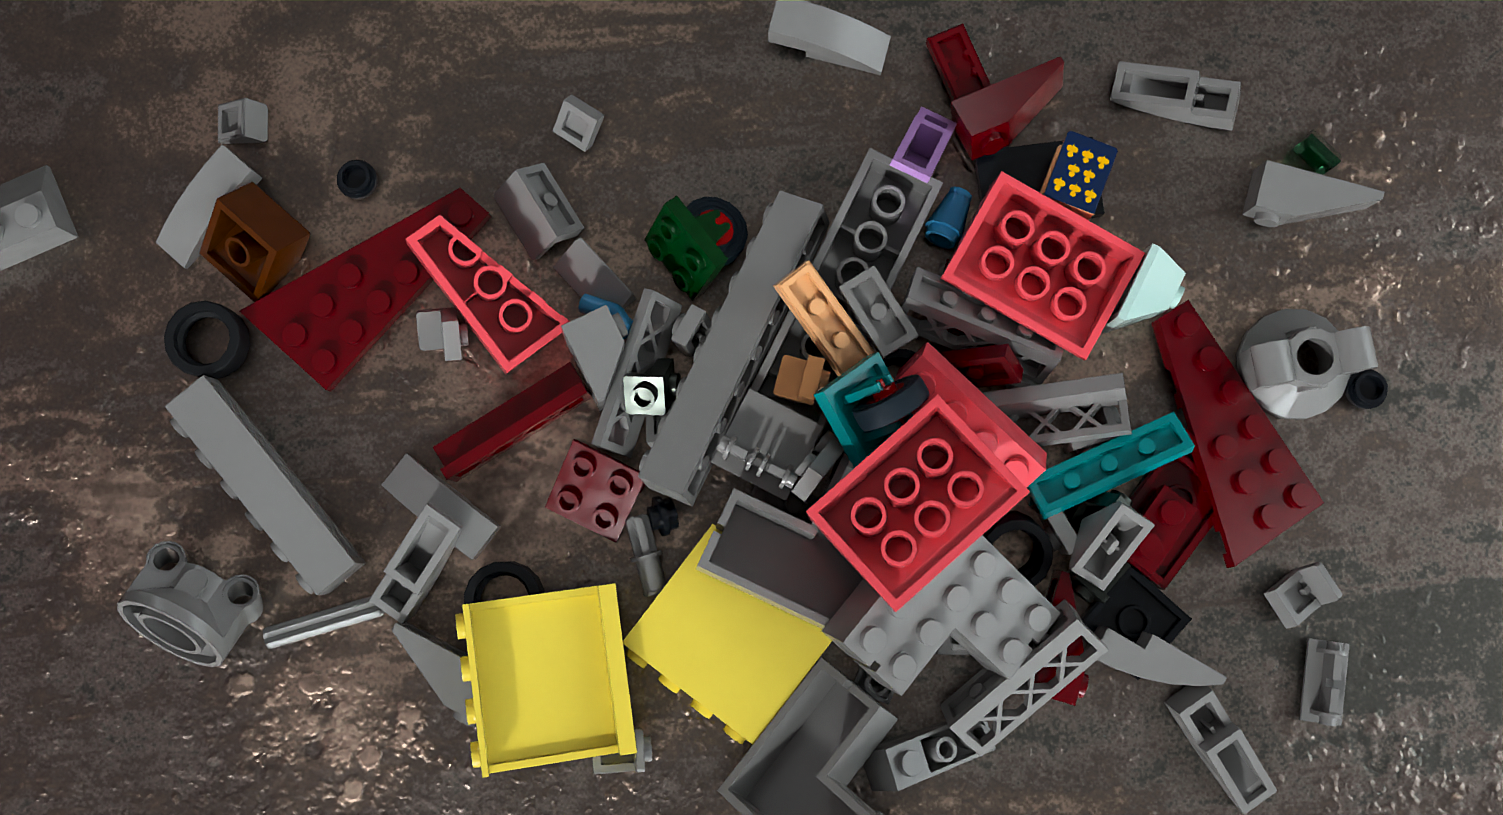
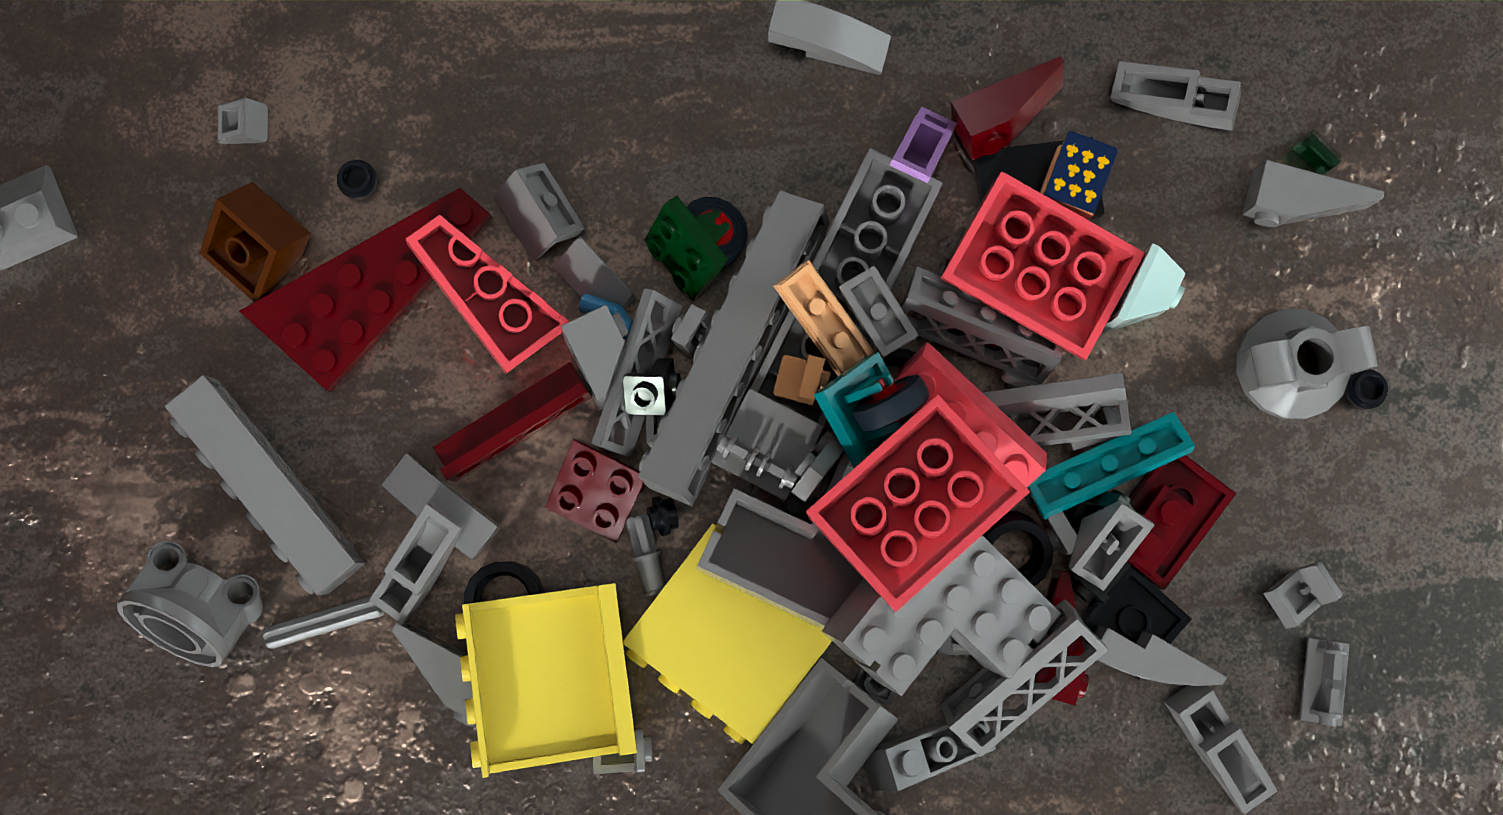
light grey slope [156,144,262,269] -> none
black tyre [164,300,250,379] -> none
light grey bracket [416,307,469,361] -> none
light grey plate [553,94,605,152] -> none
dark azure cone [925,187,972,249] -> none
dark red plate [926,23,991,101] -> none
dark red plate [939,344,1024,388] -> none
dark red wing [1151,300,1324,568] -> none

